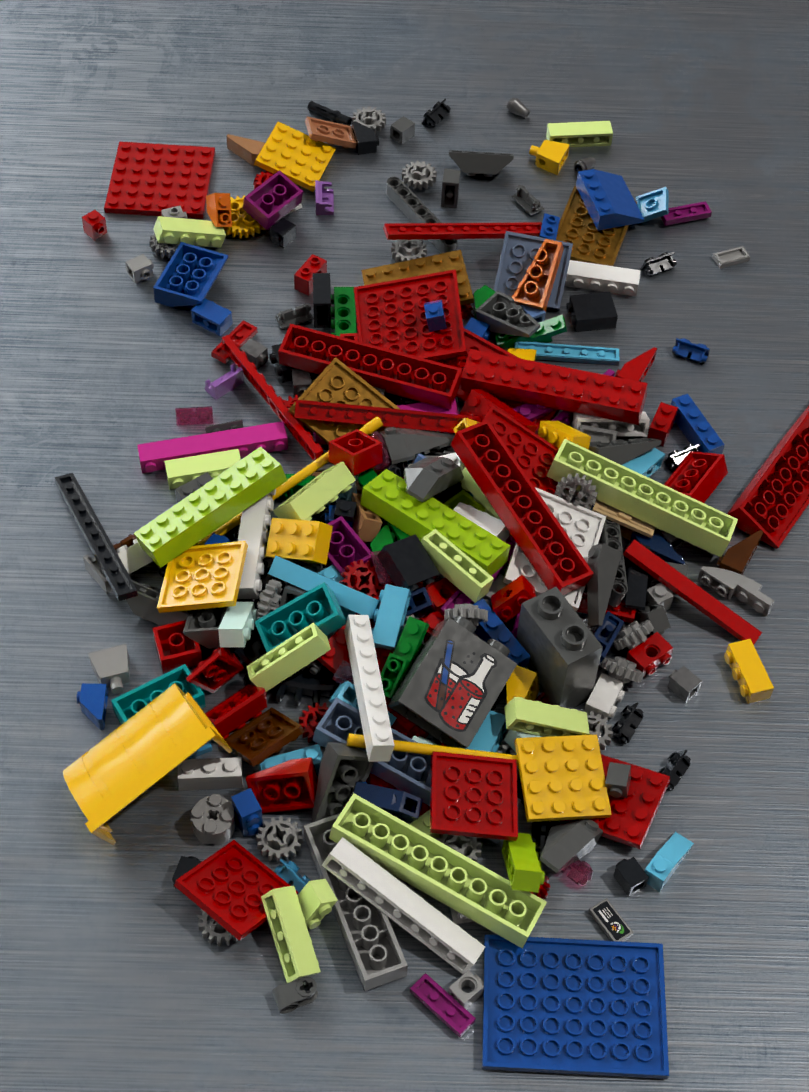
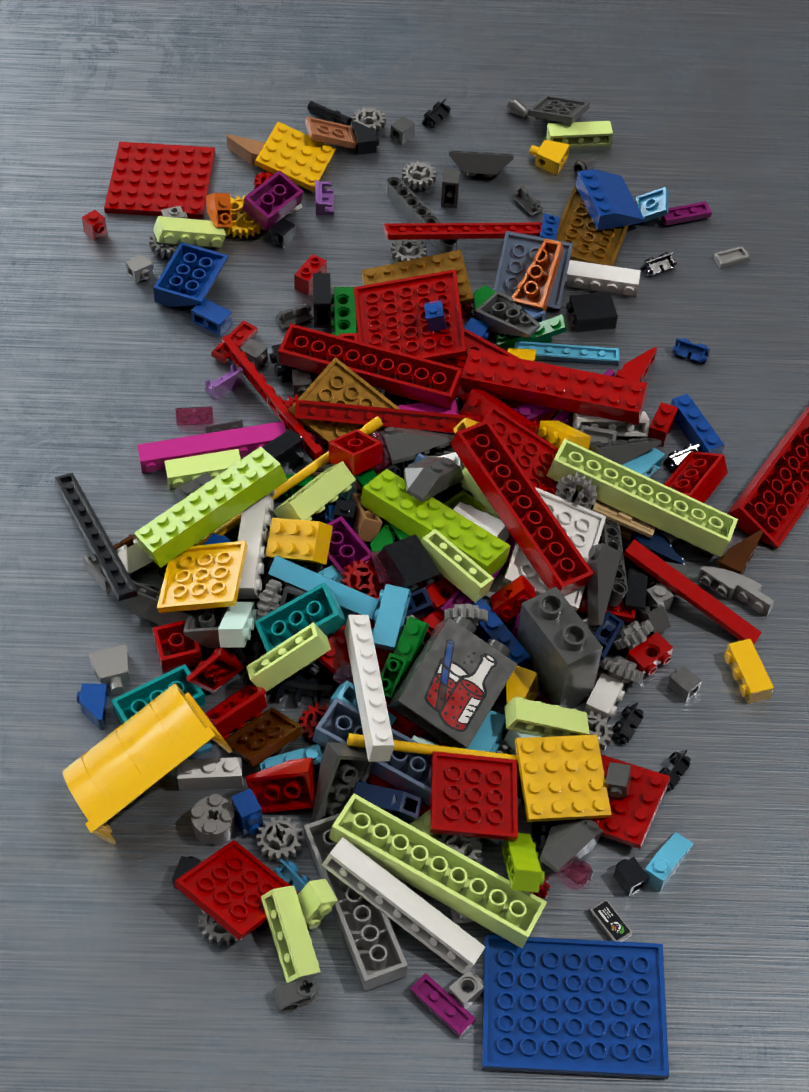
none -> black brick [262,429,304,474]
none -> dark grey plate [528,95,590,124]

